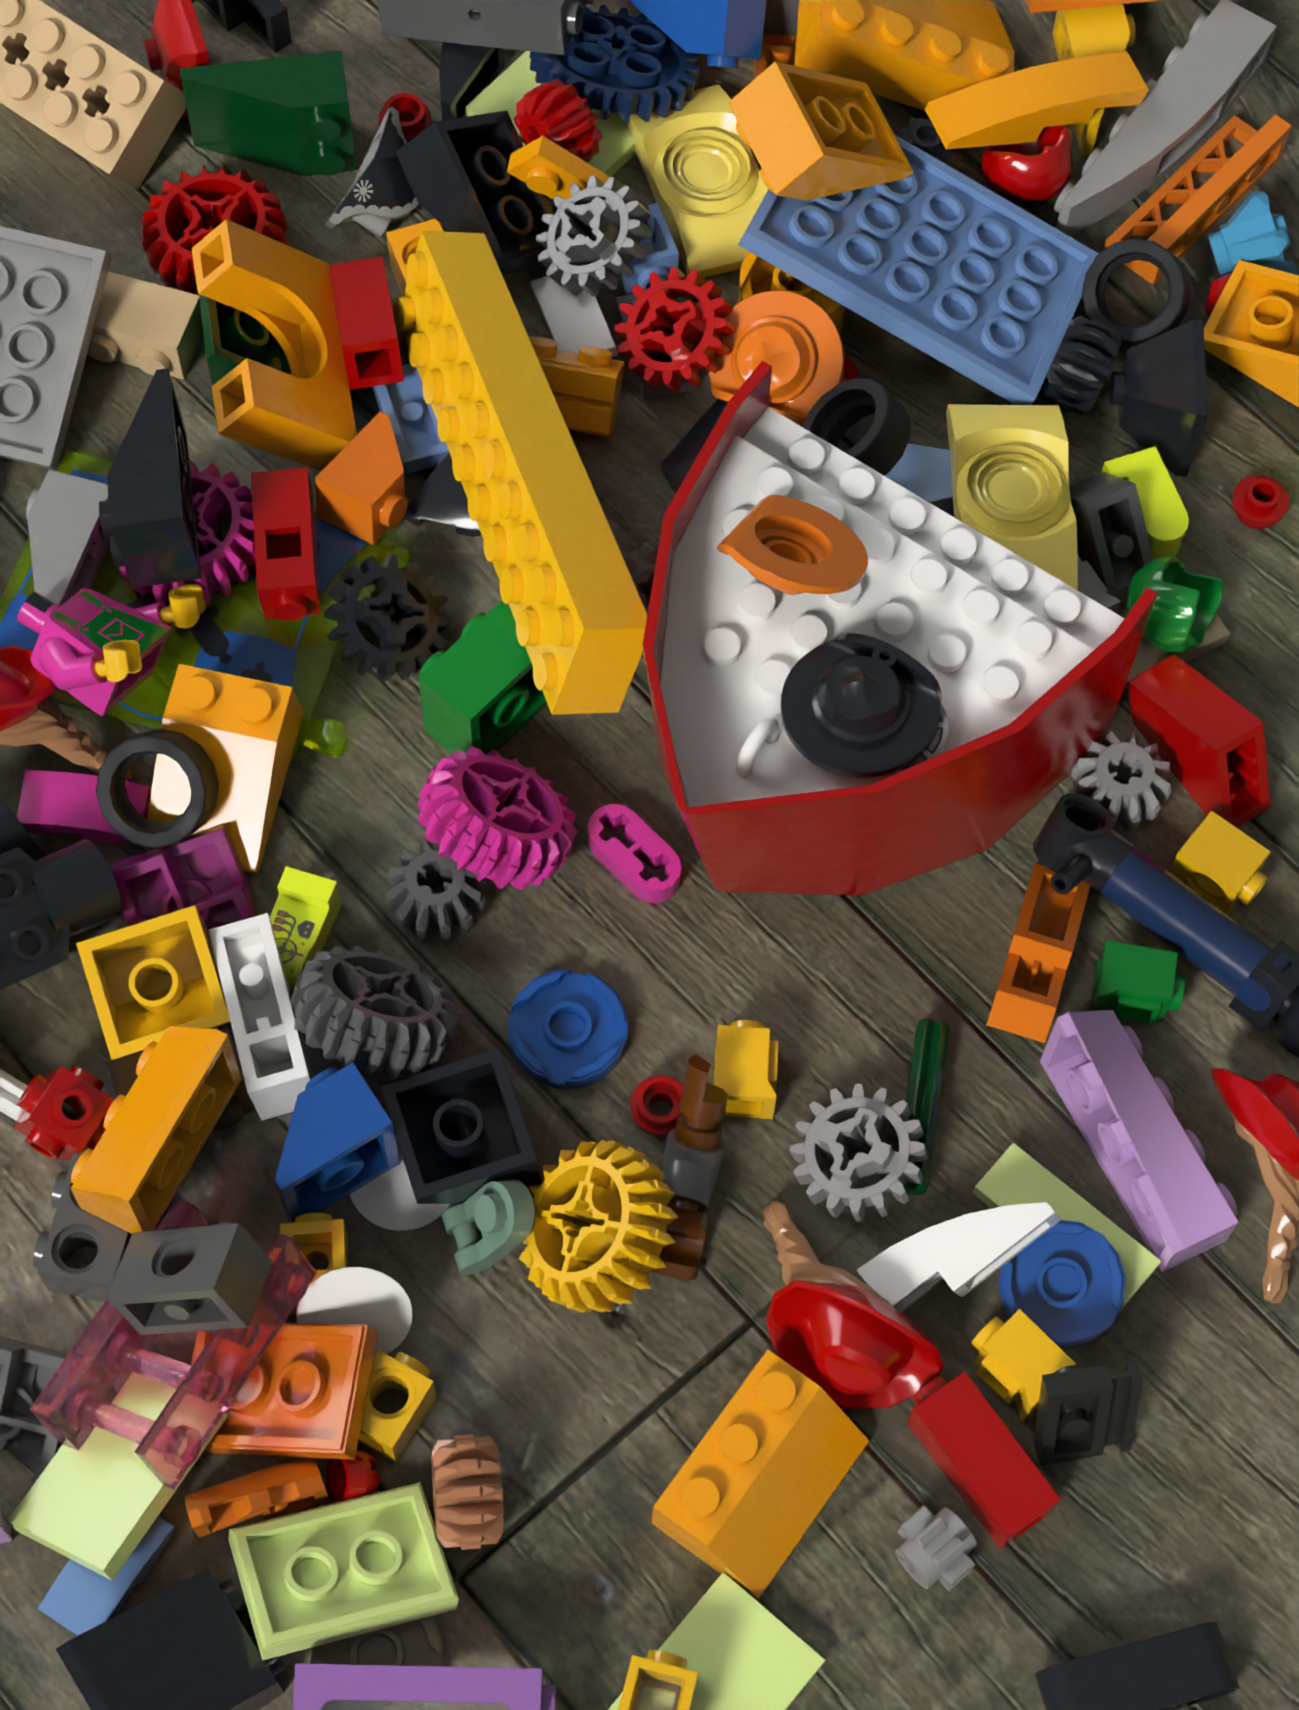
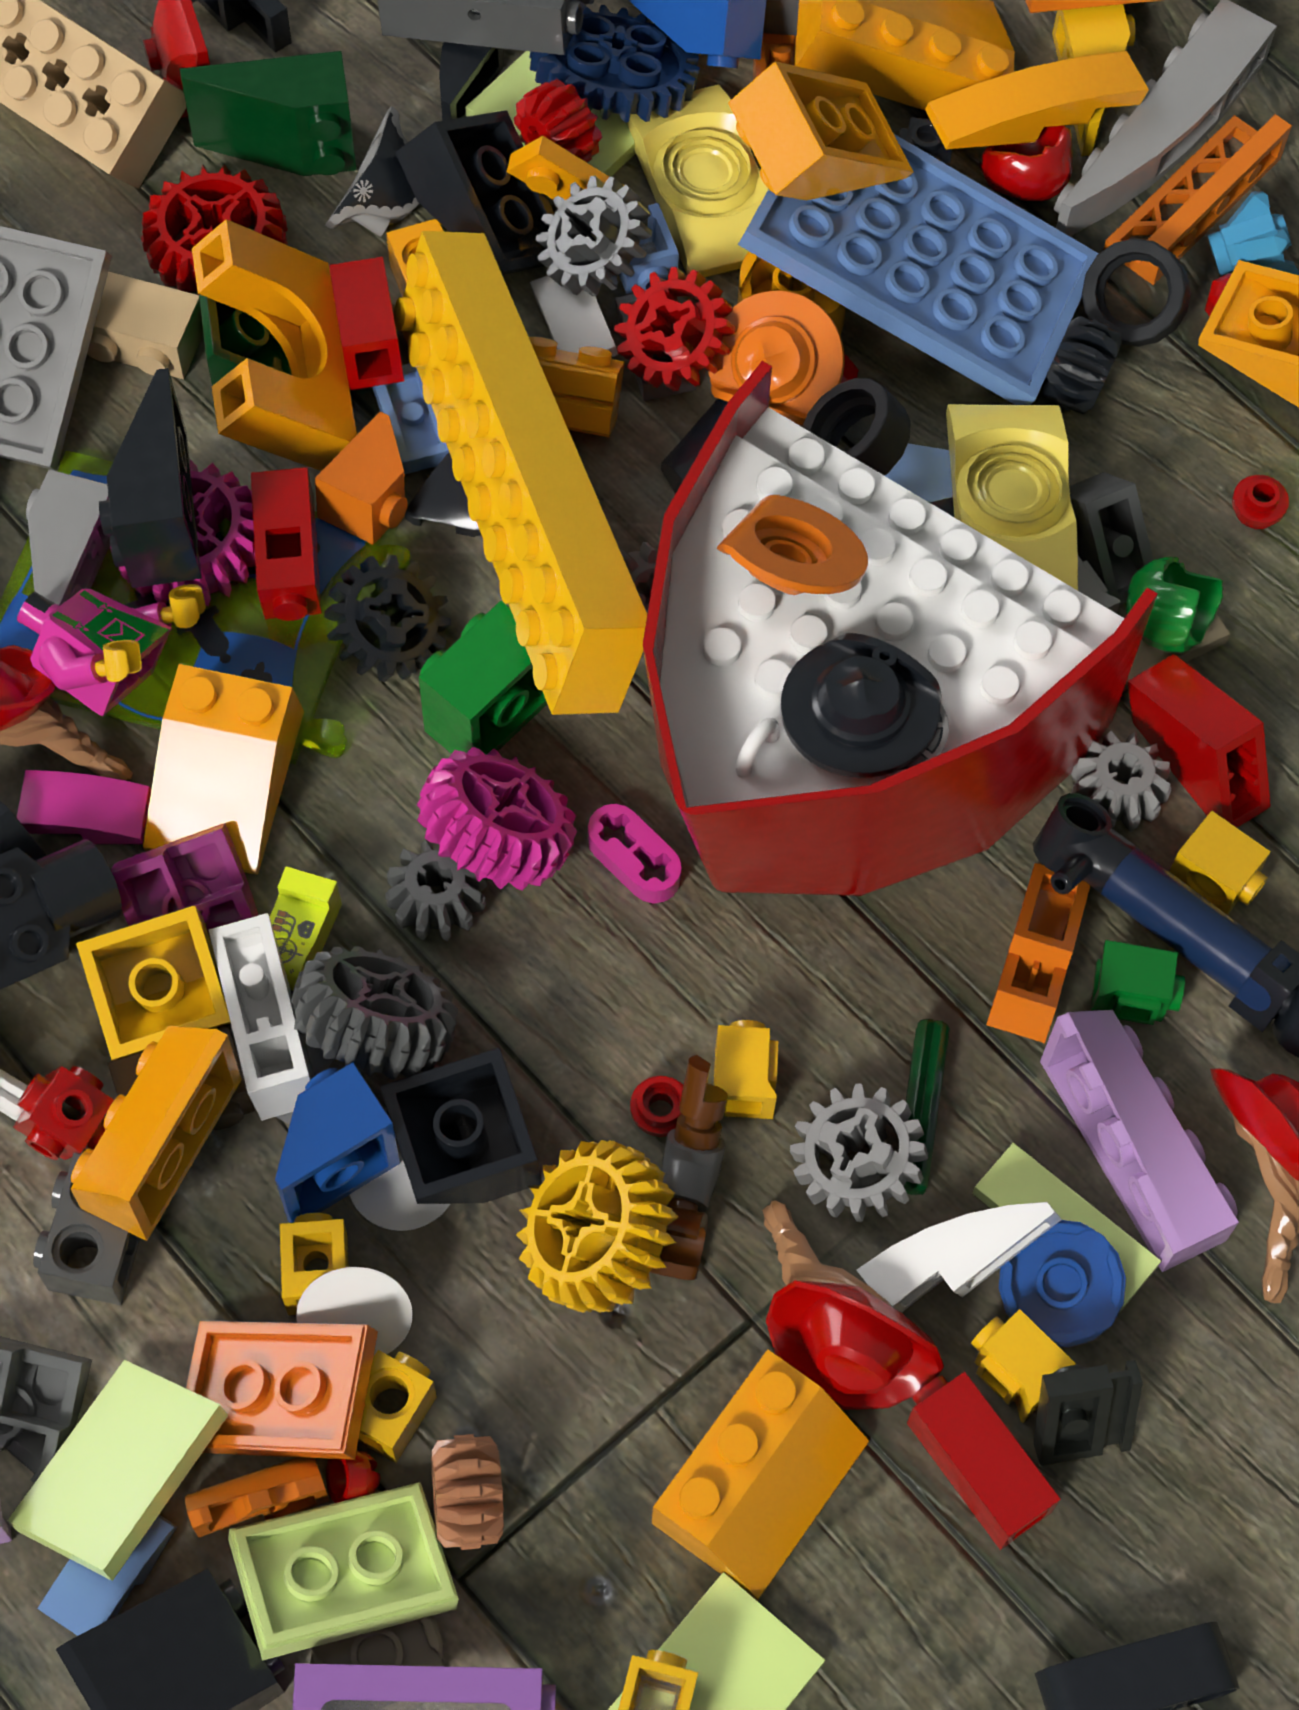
clear pink fence [30,1199,317,1490] -> none
black tyre [96,729,219,848] -> none
dark grey brick [106,1222,272,1335] -> none
red plate [379,93,432,143] -> none
sand green plate [441,1179,535,1275] -> none
blue tile [508,970,628,1089] -> none
light grey gear [895,1506,977,1591] -> none
neon yellow leg [1101,446,1189,560] -> none
black slope [1109,320,1208,476] -> none

